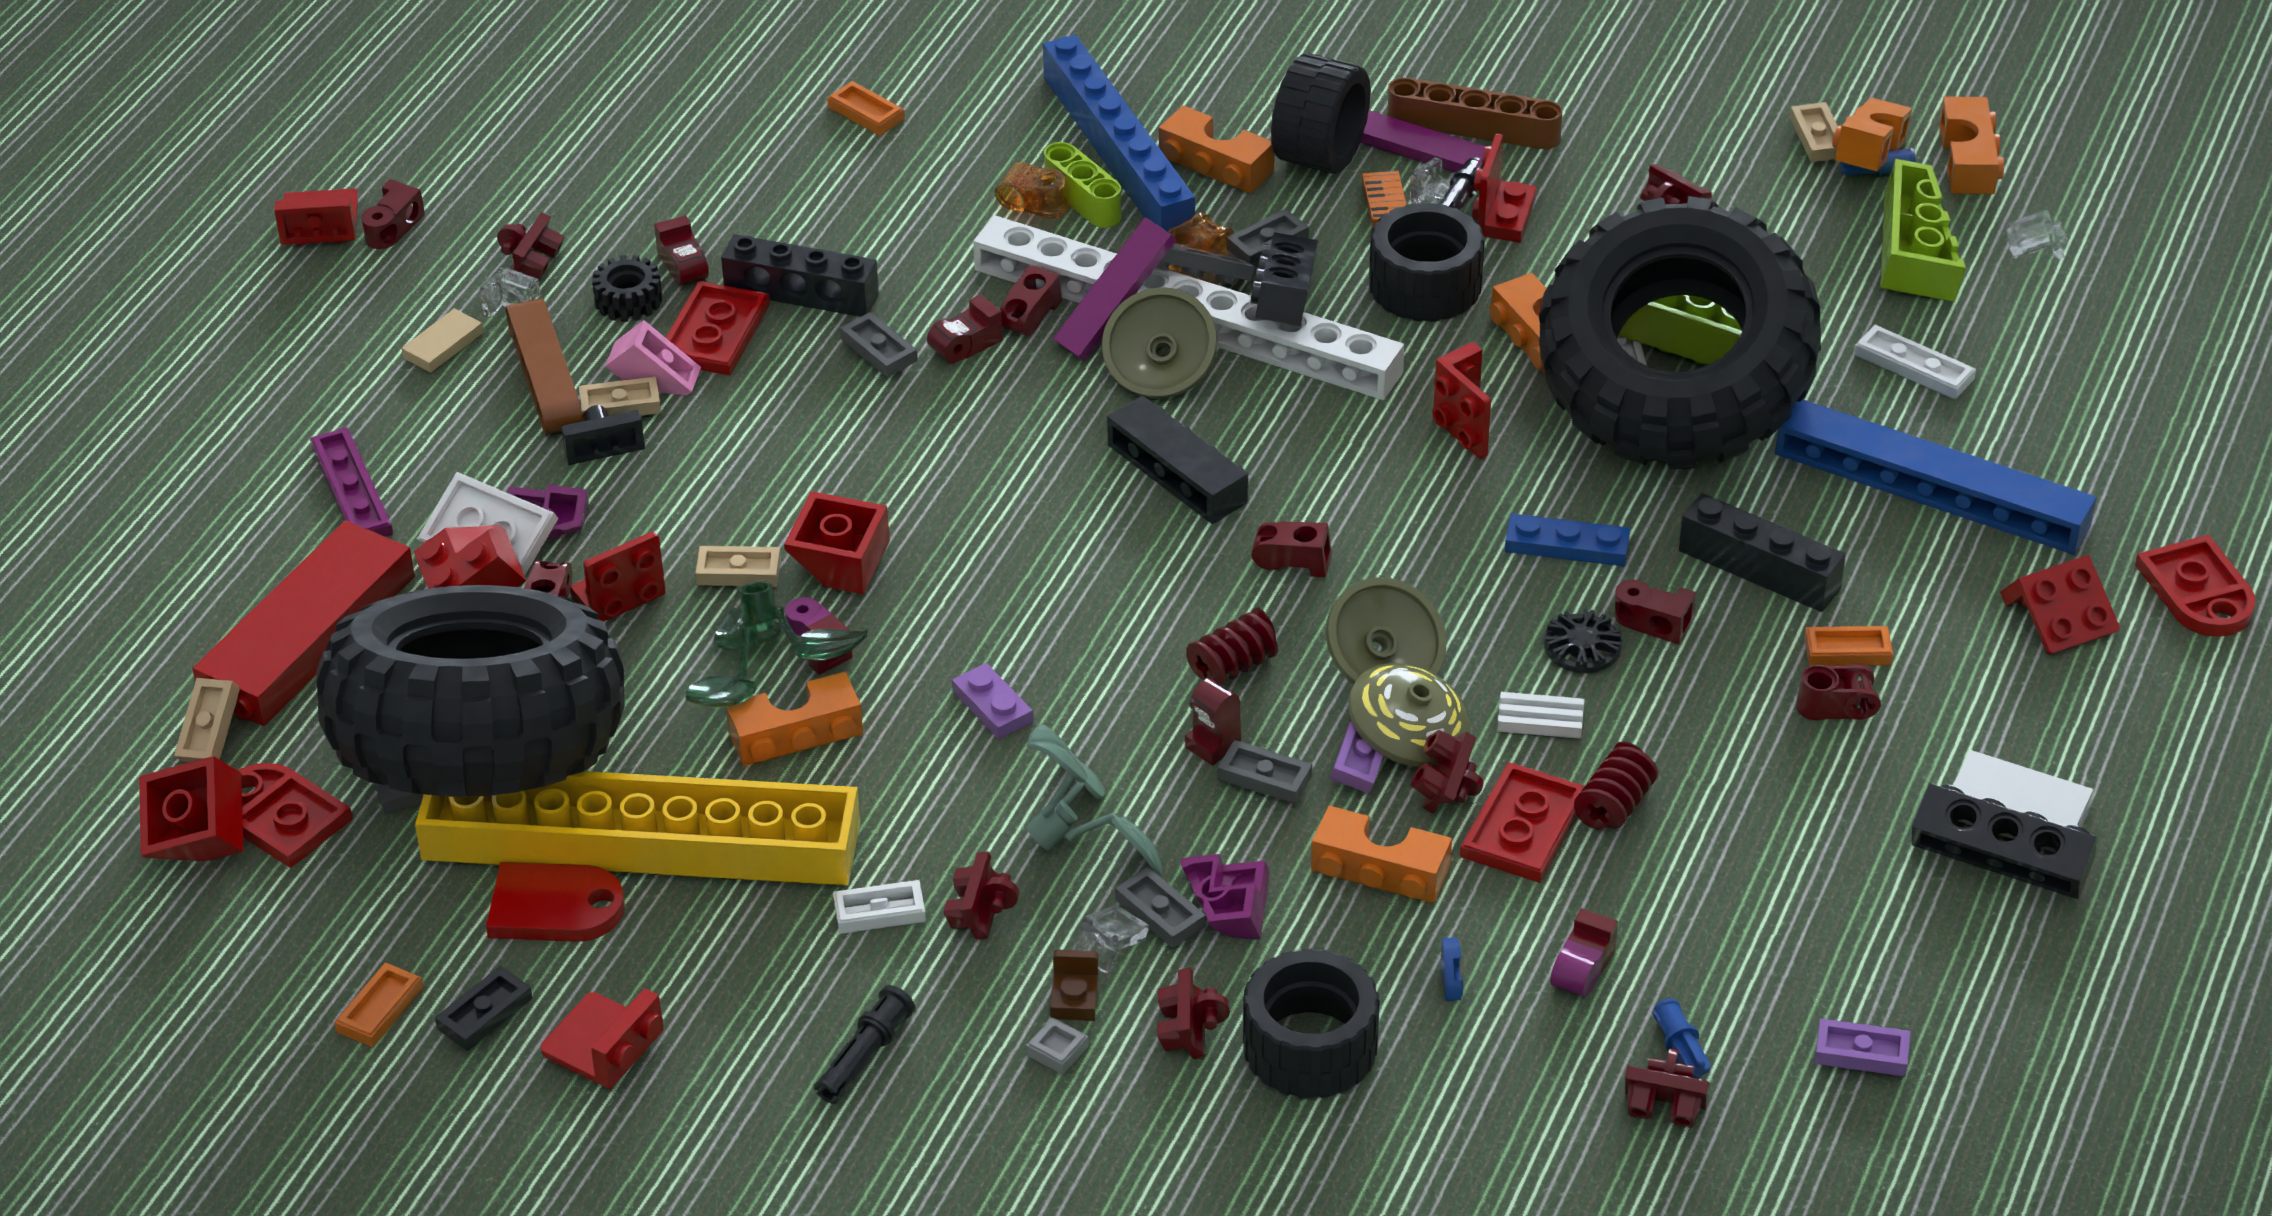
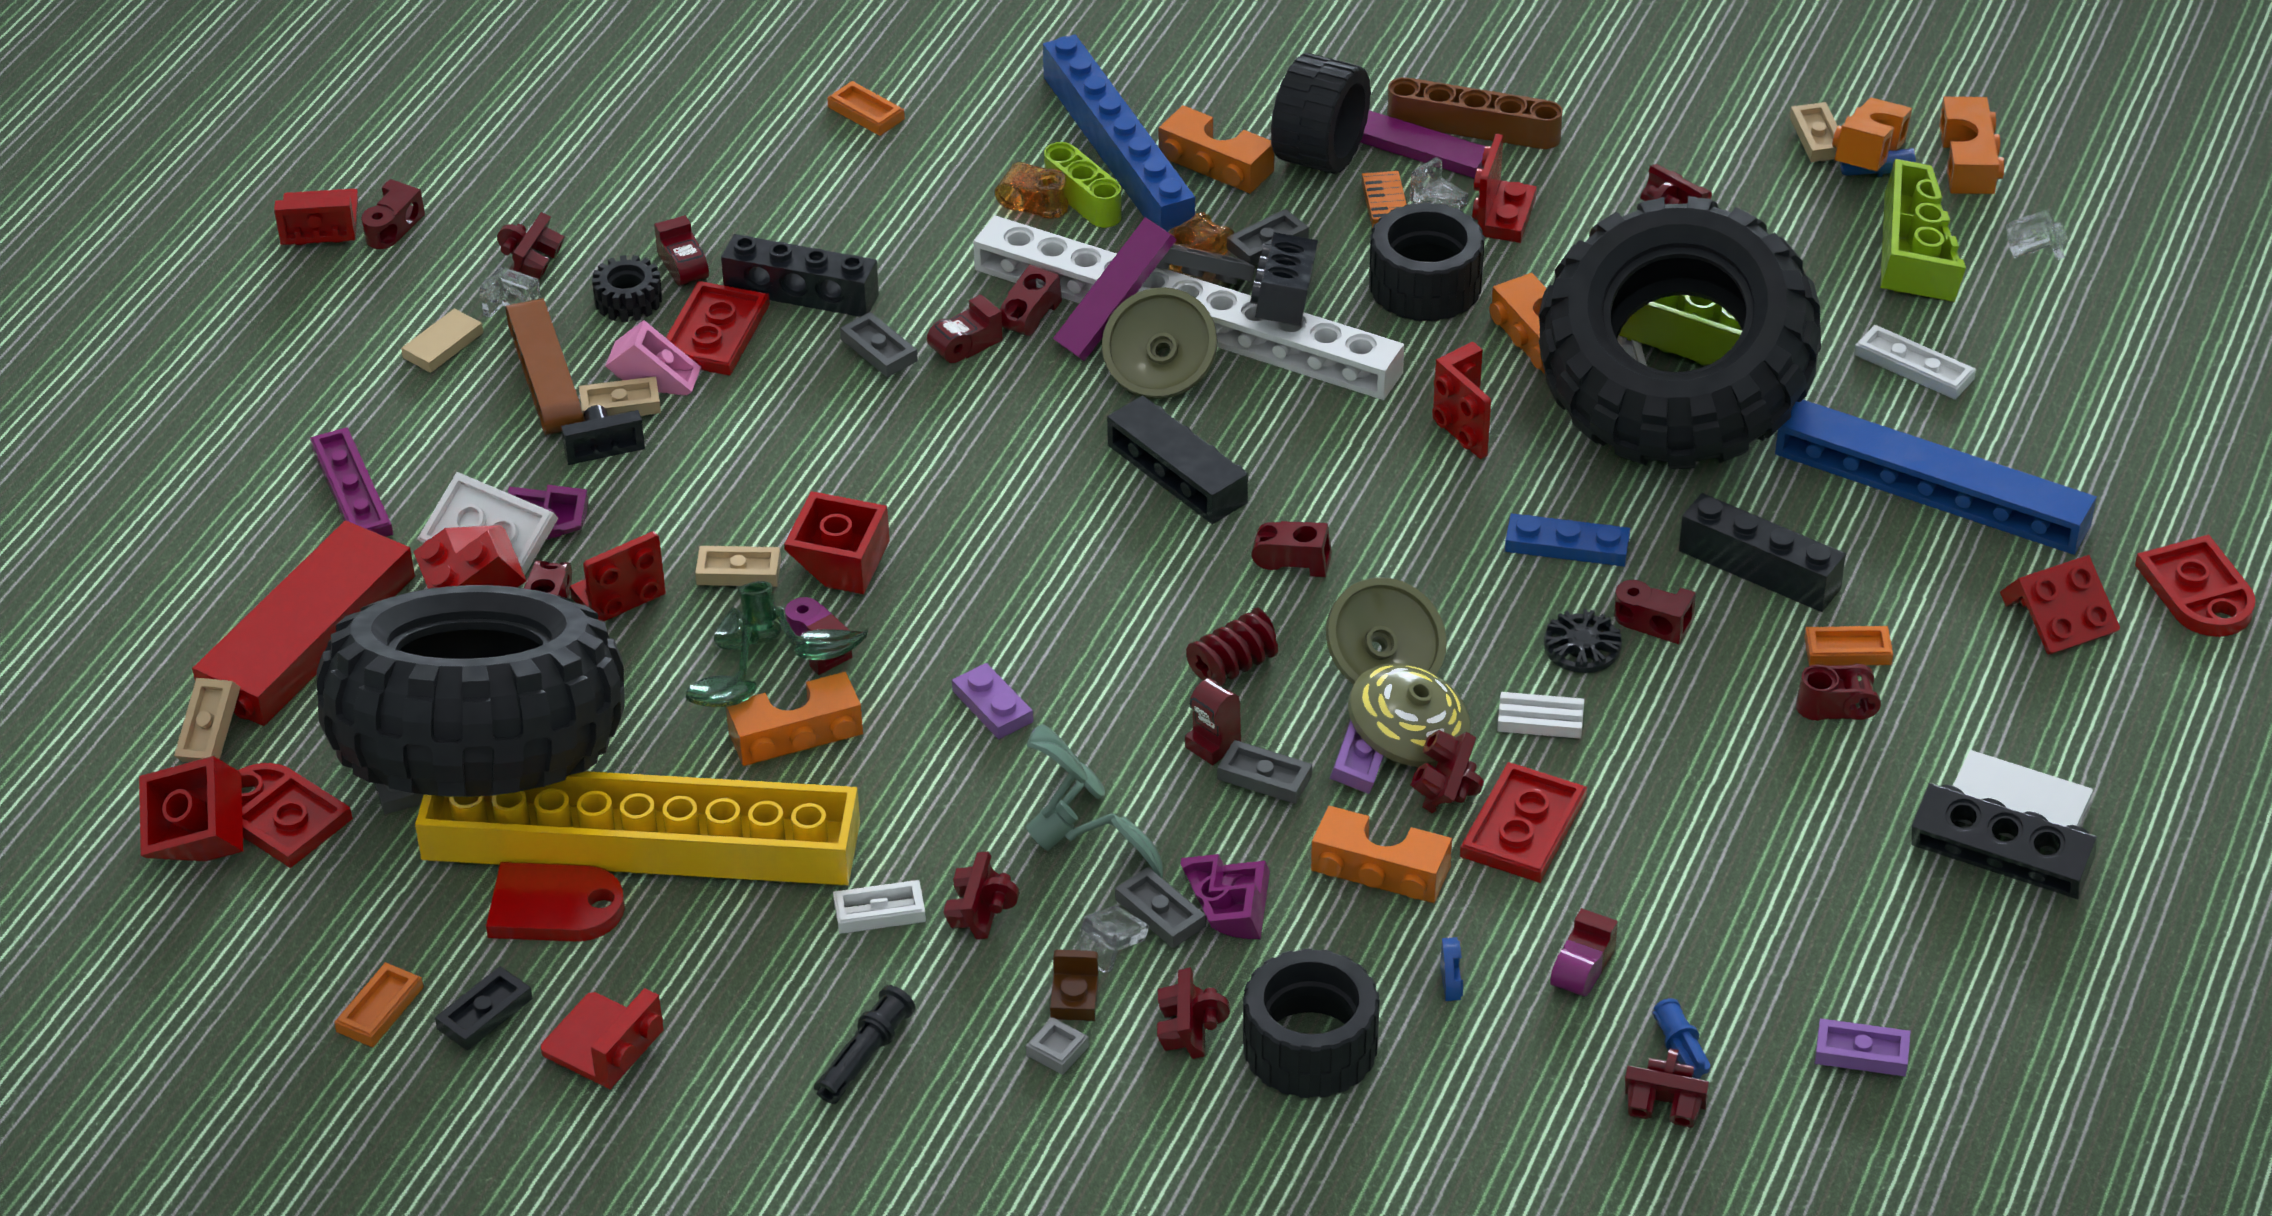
black pin [1439,157,1483,210] -> none
dark red piece [1574,742,1658,829] -> none

